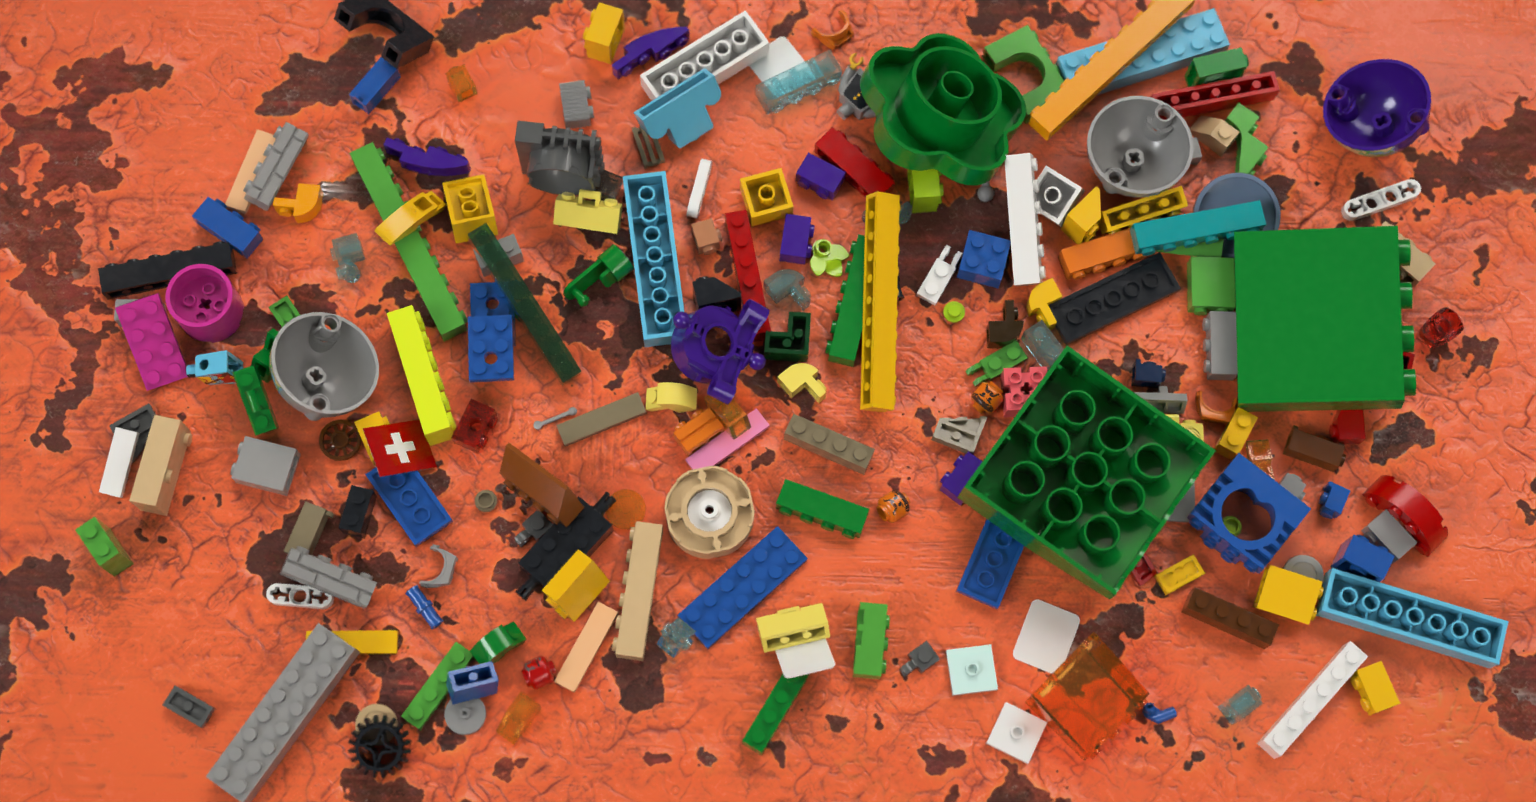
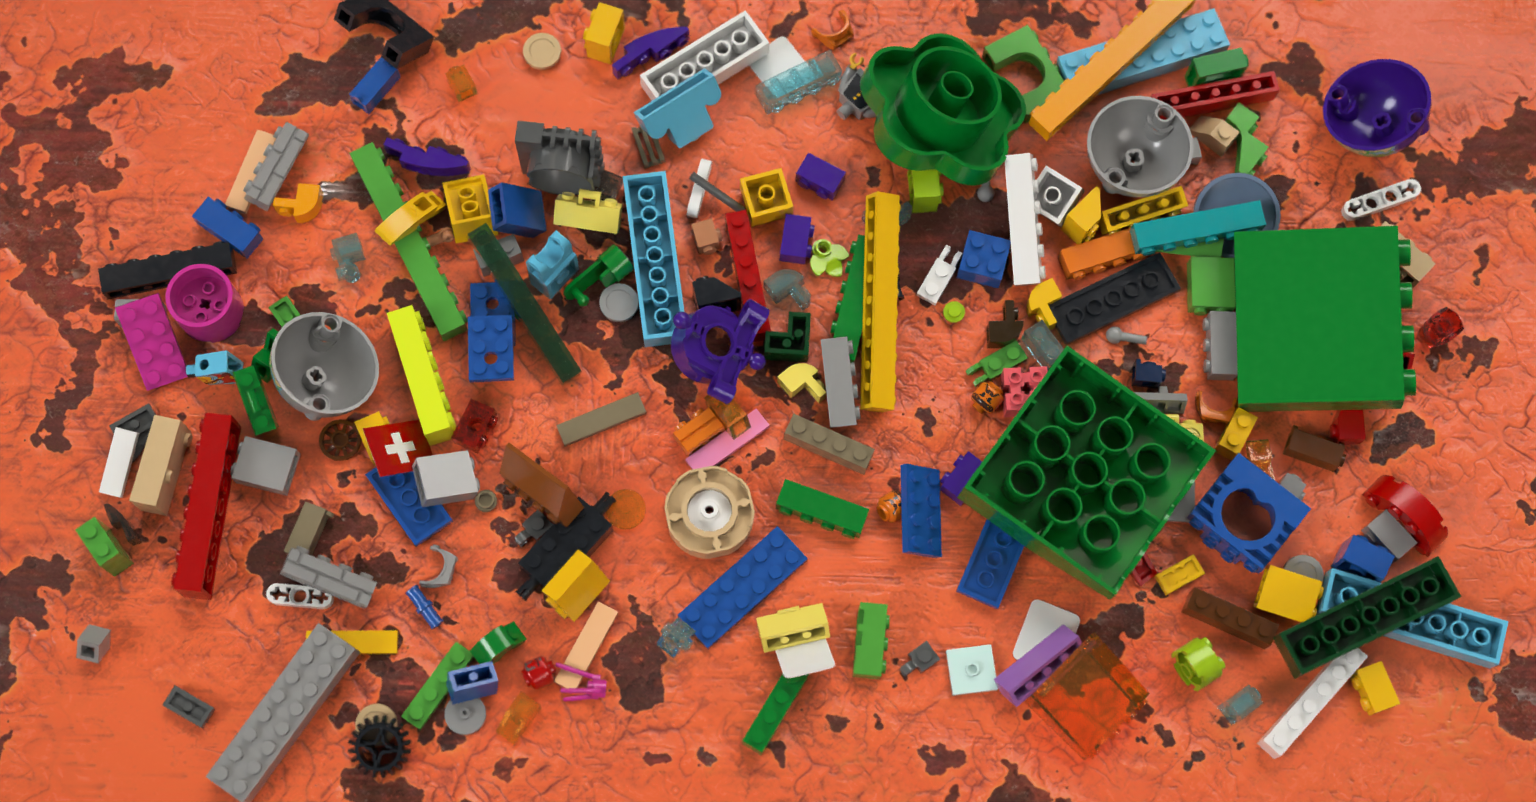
black brick [338,485,377,539] -> none
light grey hinge [533,407,577,430] -> none
light grey brick [559,80,594,129] -> none
tan brick [612,521,663,661] -> none
light yellow brick [646,382,697,413] -> none
red brick [814,127,895,198] -> none
wing [931,416,987,454] -> none
white plate [986,702,1047,764] -> none
blue arm [1142,703,1177,724] -> none
lime plate [1222,516,1242,537] -> none
blue brick [1318,481,1351,519] -> none
none -> light grey brick [76,624,111,663]
none -> clear smoke slope [104,503,142,546]
none -> red brick [172,412,242,600]
none -> brick [412,450,480,507]
none -> nougat arm [427,227,454,247]
none -> blue brick [488,182,547,238]
none -> tan piece [523,33,561,70]
none -> medium azure brick [526,230,579,300]
none -> dark pink plant [555,663,606,702]
none -> light grey piece [599,283,639,322]
none -> dark grey piece [689,172,746,211]
none -> light grey brick [821,336,861,428]
none -> blue plate [900,463,942,558]
none -> medium lavender brick [994,624,1086,707]
none -> light grey bar [1106,326,1148,345]
none -> lime brick [1171,637,1225,691]
none -> dark green brick [1273,556,1462,679]

